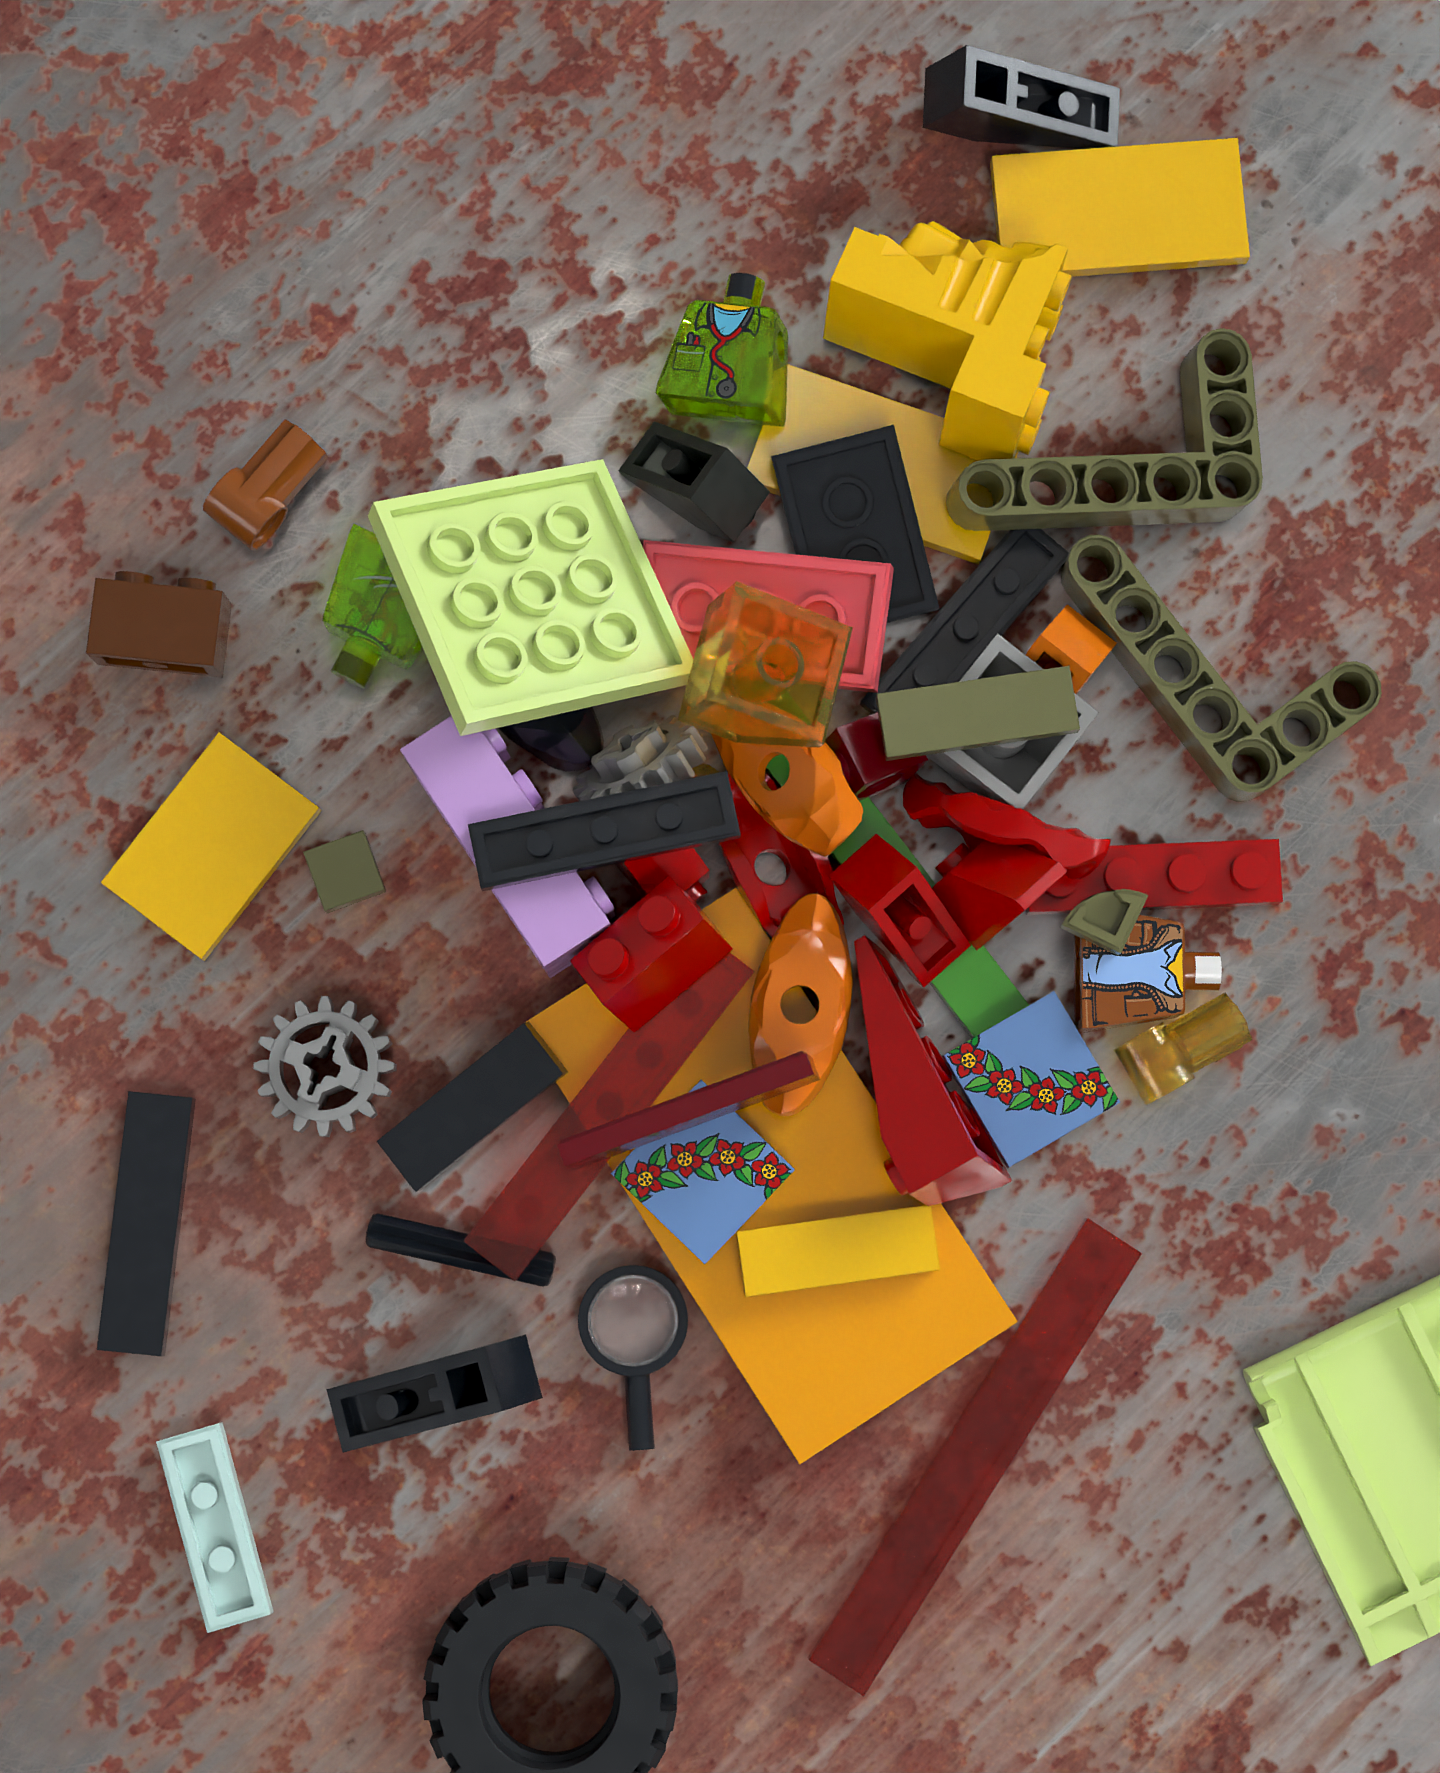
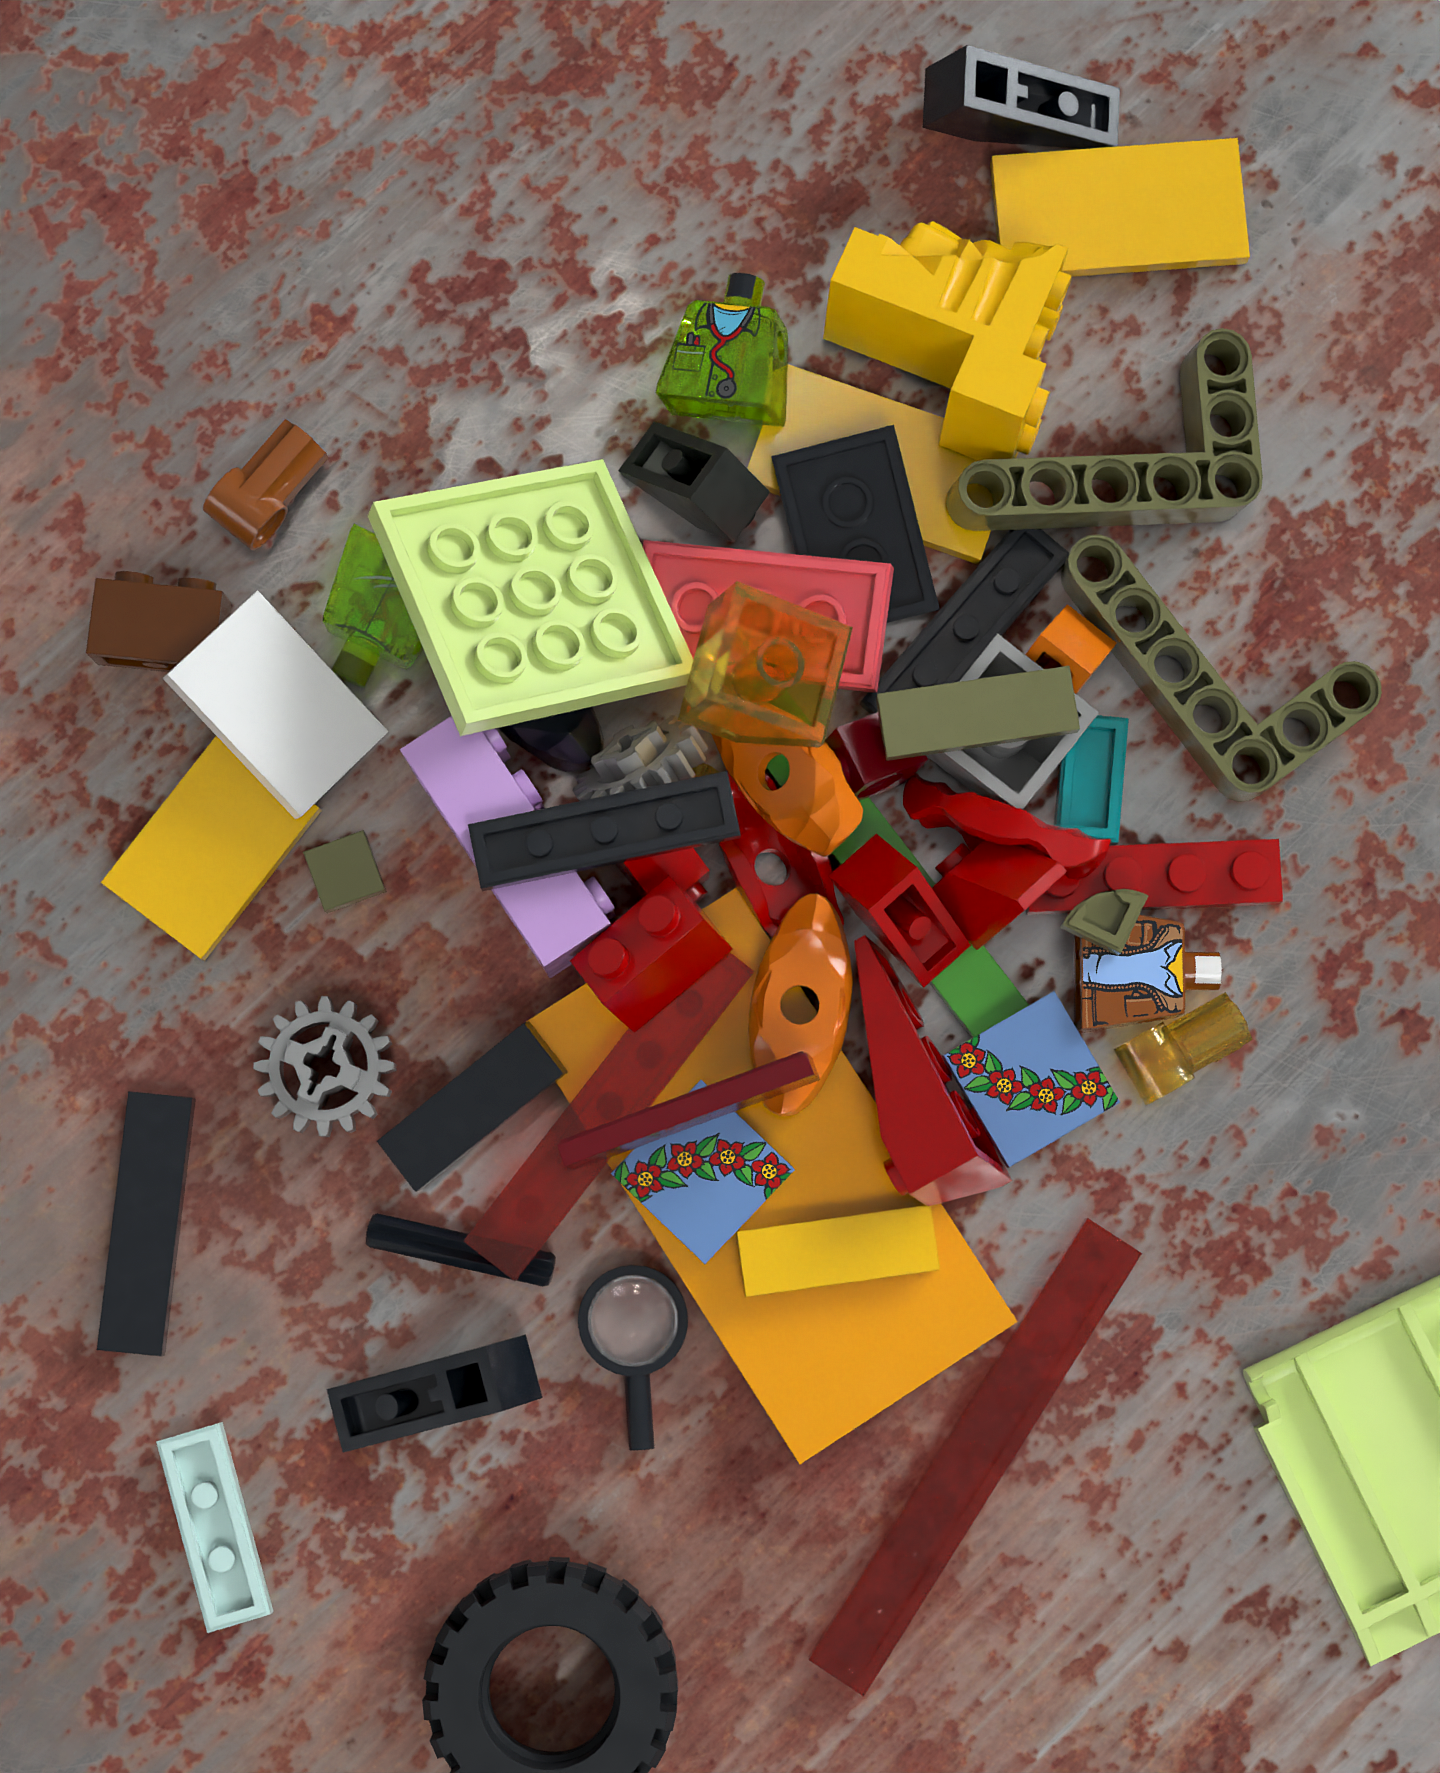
none -> white tile [163,590,388,819]
none -> teal tile [1054,715,1129,845]

